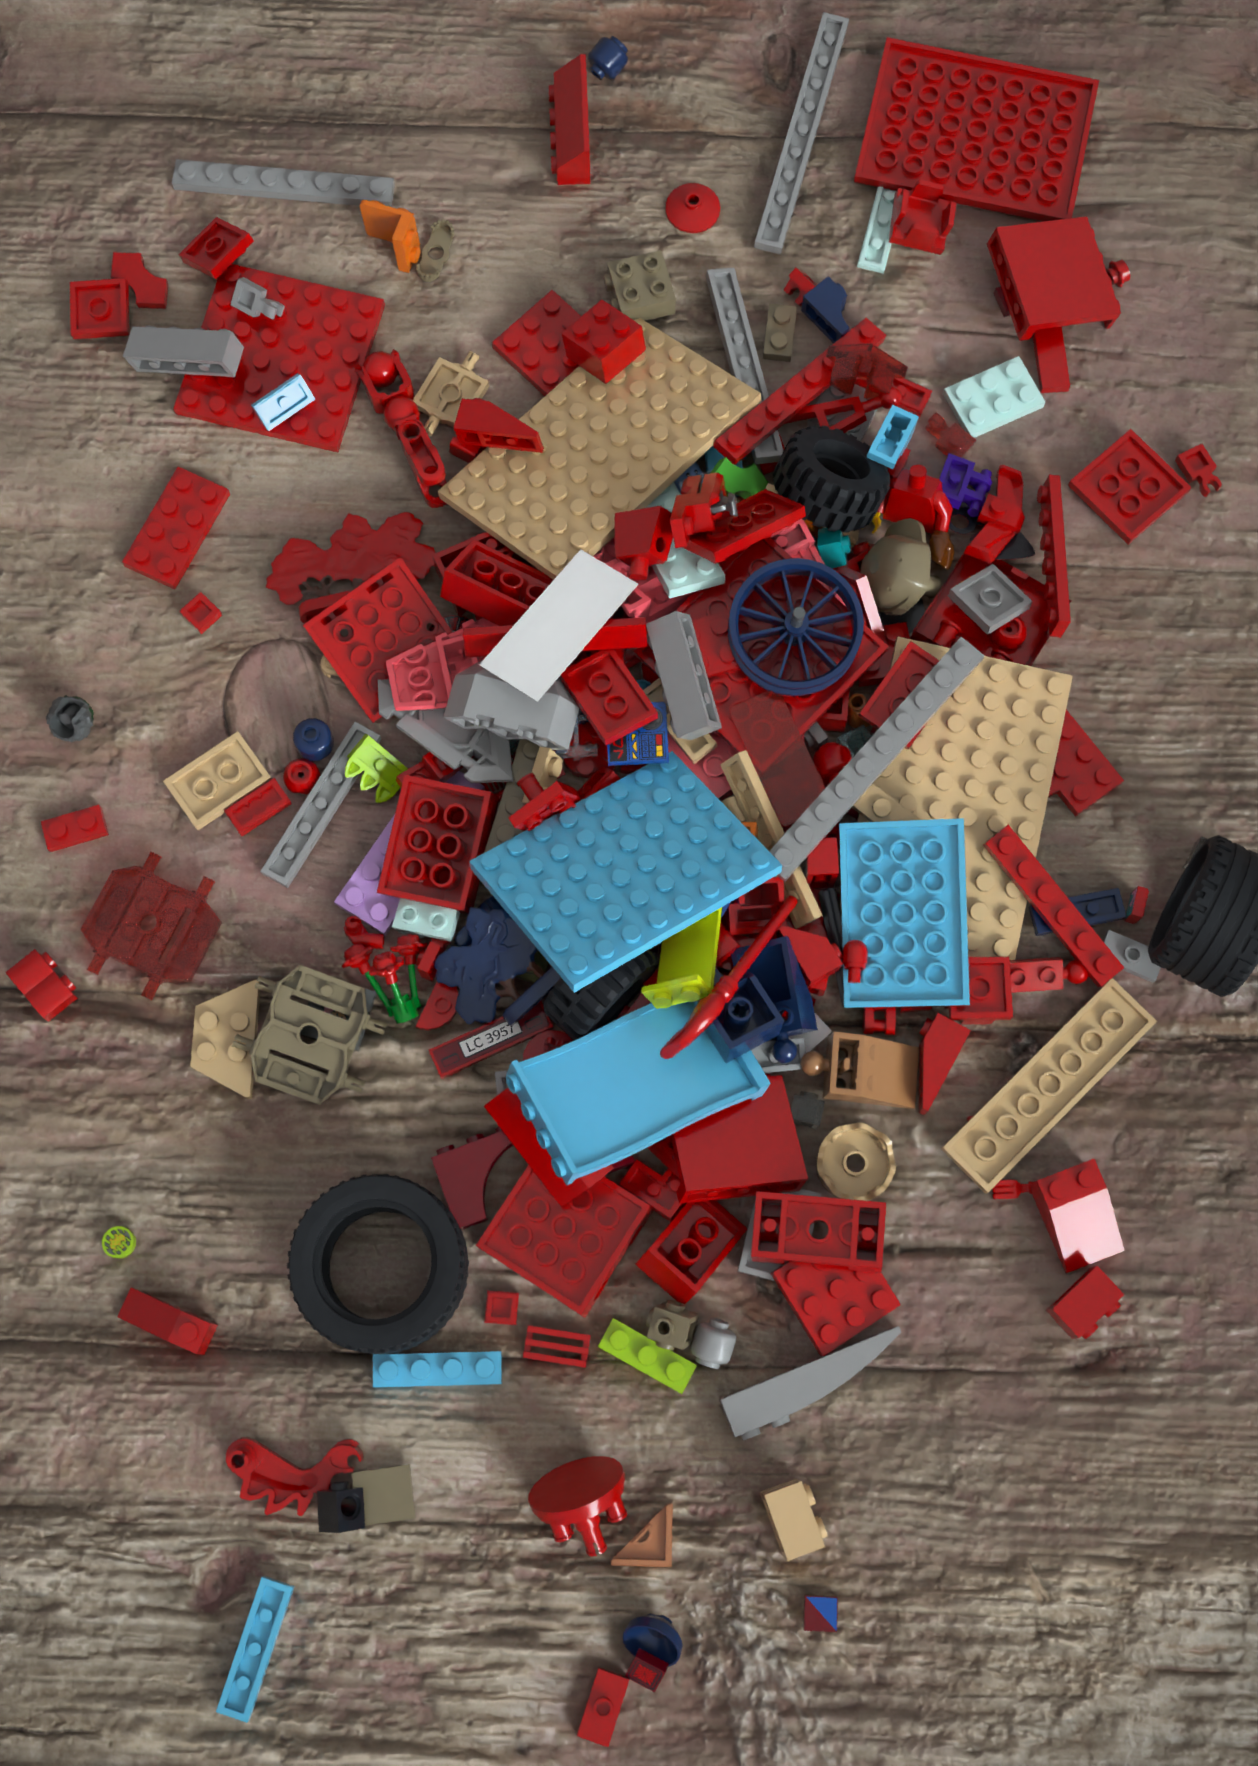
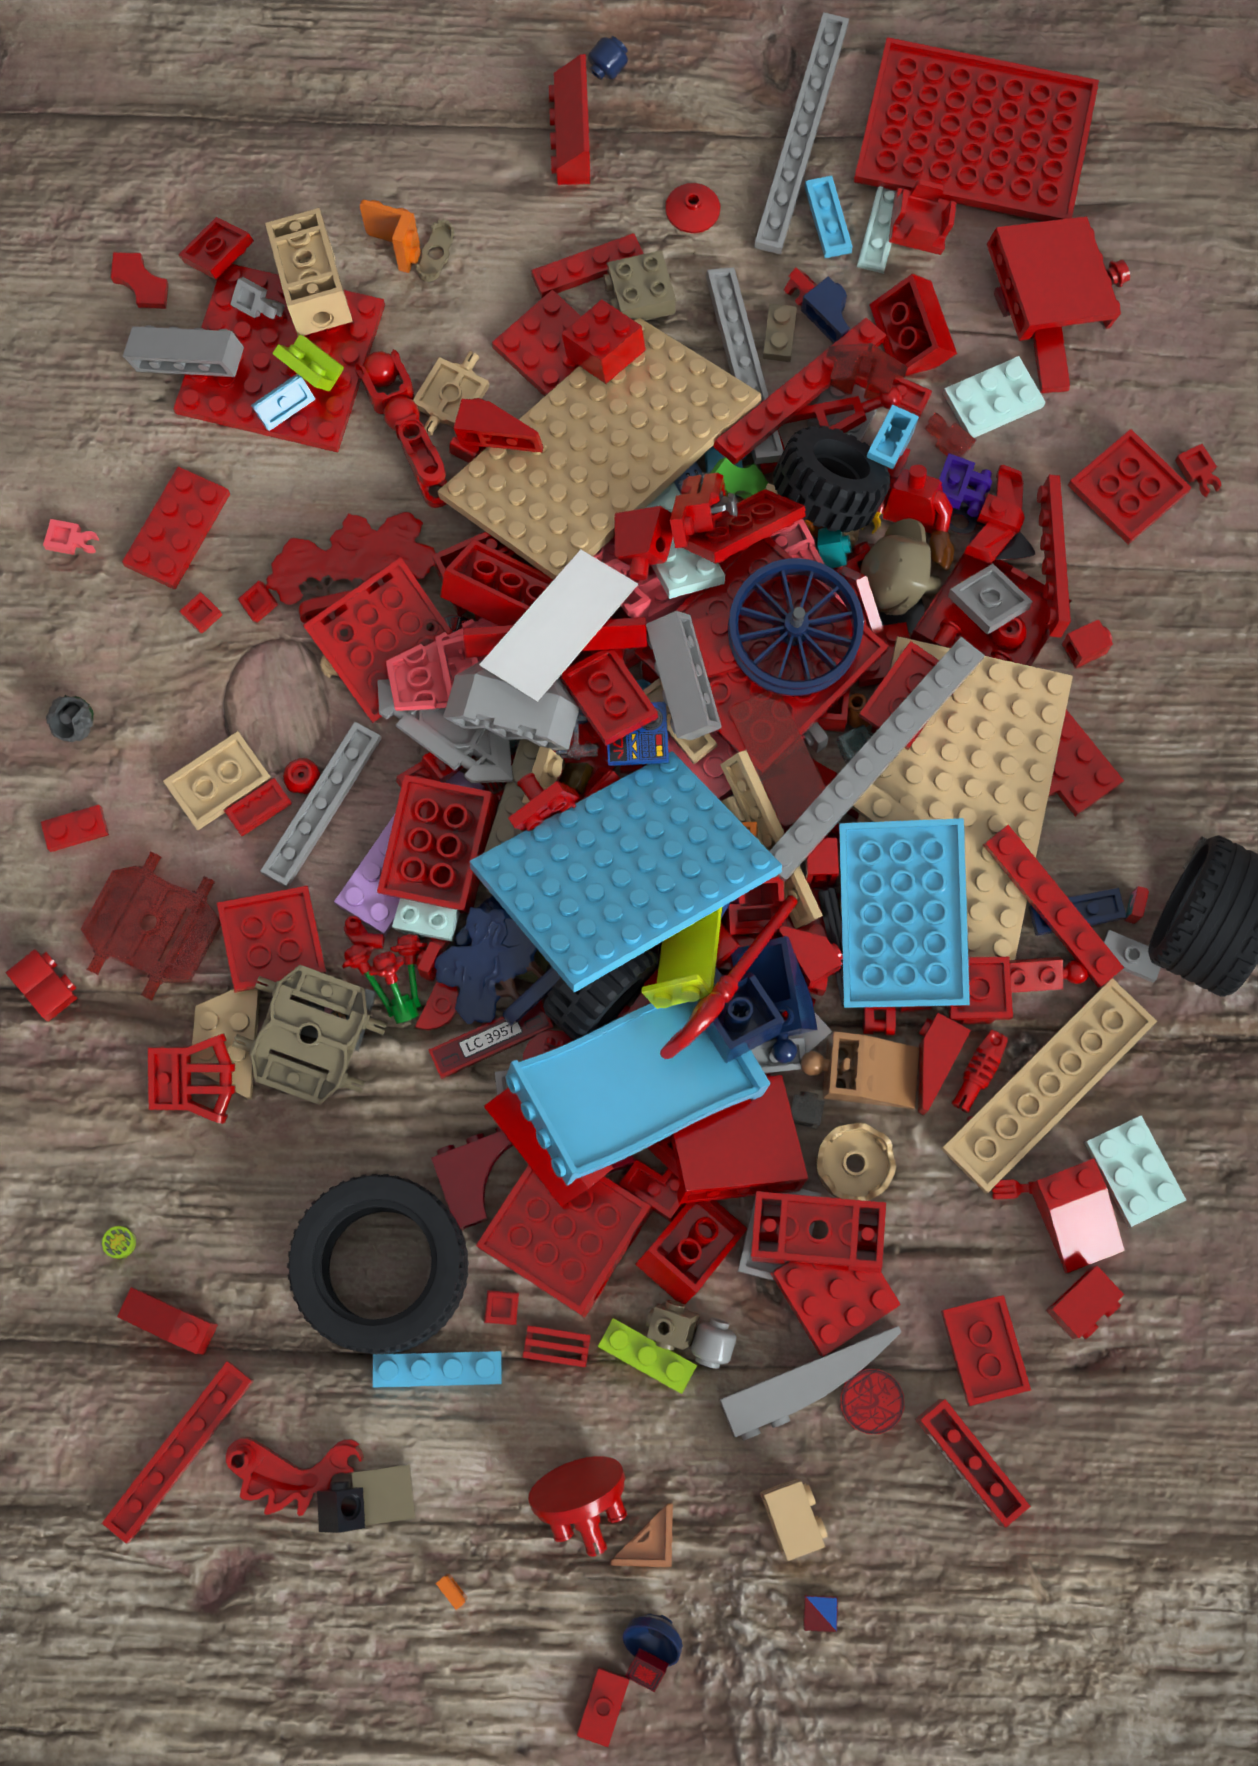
red plate [70,278,130,339] -> none
light grey plate [172,159,395,207] -> none
medium azure plate [216,1576,295,1723] -> none
dark blue head [293,718,334,761] -> none
lime plate [345,734,408,803] -> none
red head [813,742,852,786] -> none
red cylinder [842,939,868,984] -> none
none -> coral plate [43,519,99,555]
none -> red plate [101,1361,254,1544]
none -> red plate [148,1033,236,1124]
none -> red plate [217,885,326,993]
none -> red tile [238,580,279,623]
none -> tan plate [265,208,353,336]
none -> lime bracket [272,335,344,391]
none -> orange tile [435,1573,467,1610]
none -> red plate [531,233,644,298]
none -> dark brown tile [559,763,594,794]
none -> medium azure plate [804,176,853,258]
none -> tile [840,1369,904,1434]
none -> red slope [869,274,957,377]
none -> red brick [915,1399,1031,1528]
none -> red plate [941,1295,1031,1406]
none -> red hinge [951,1030,1008,1113]
none -> red brick [1062,619,1113,669]
none -> light aqua plate [1084,1115,1186,1228]

